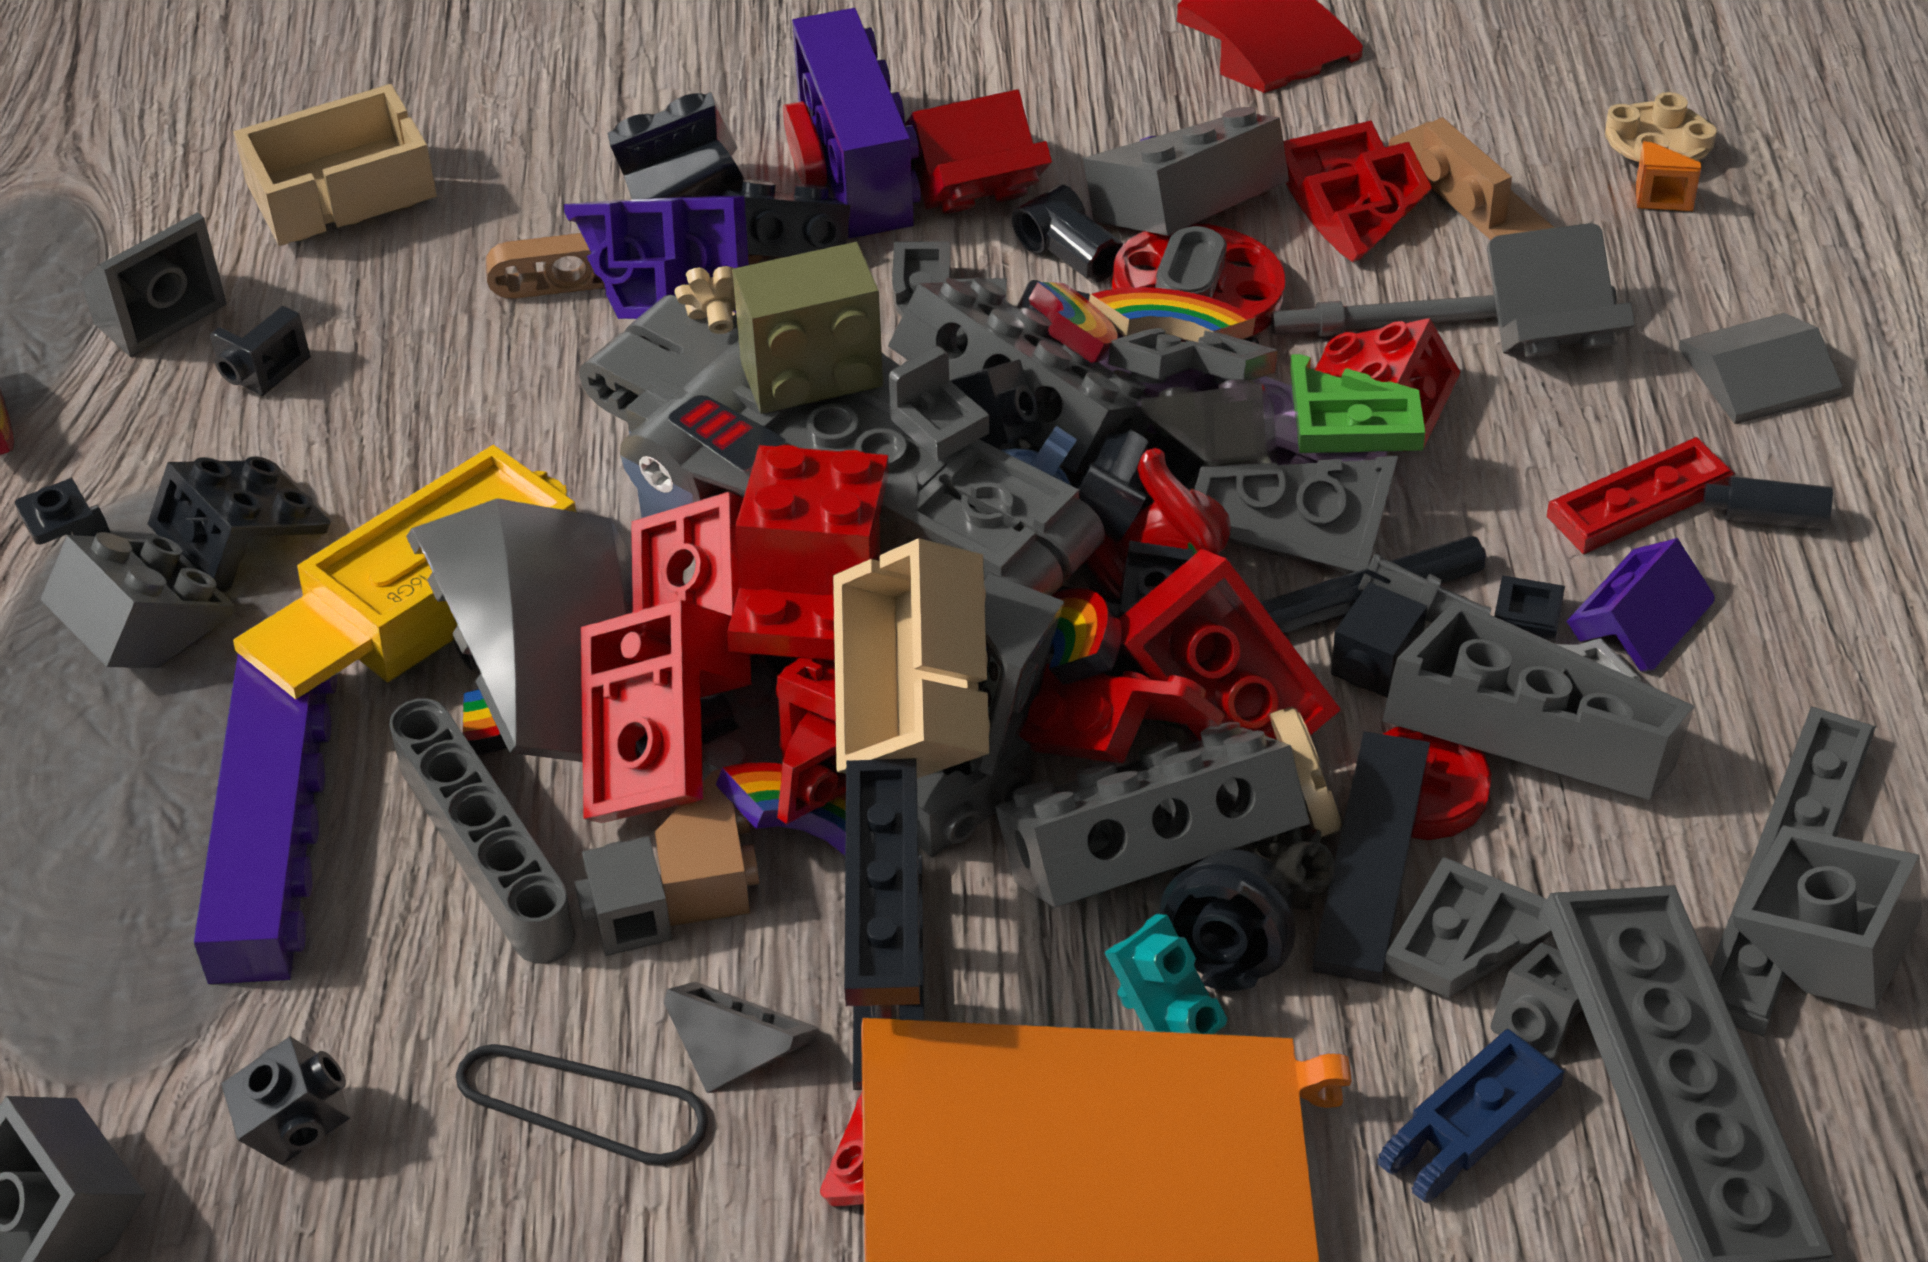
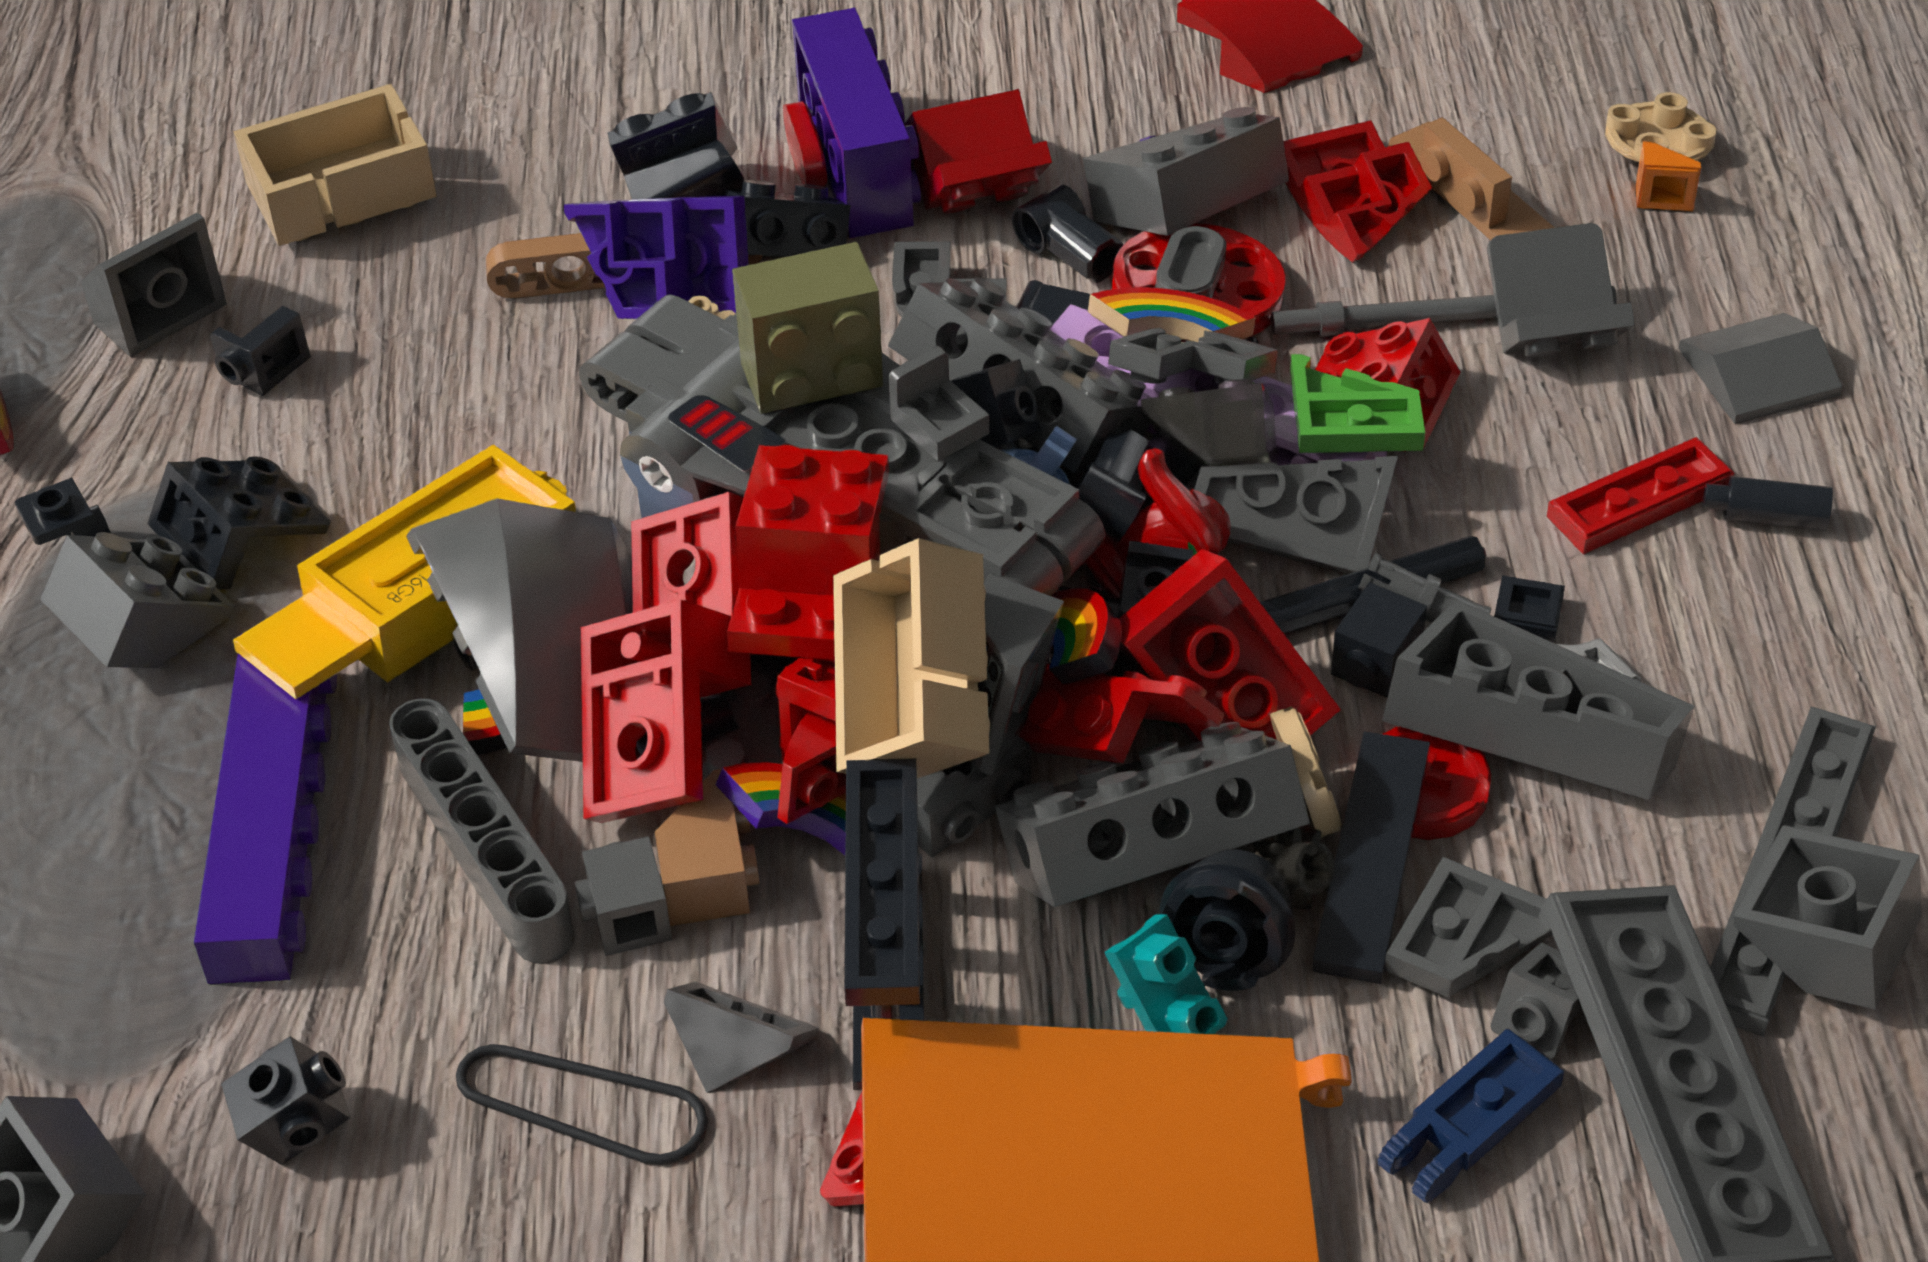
tan plant [674,266,736,334] -> none
tile [1028,282,1118,363] -> none
dark purple panel [1566,538,1715,672] -> none

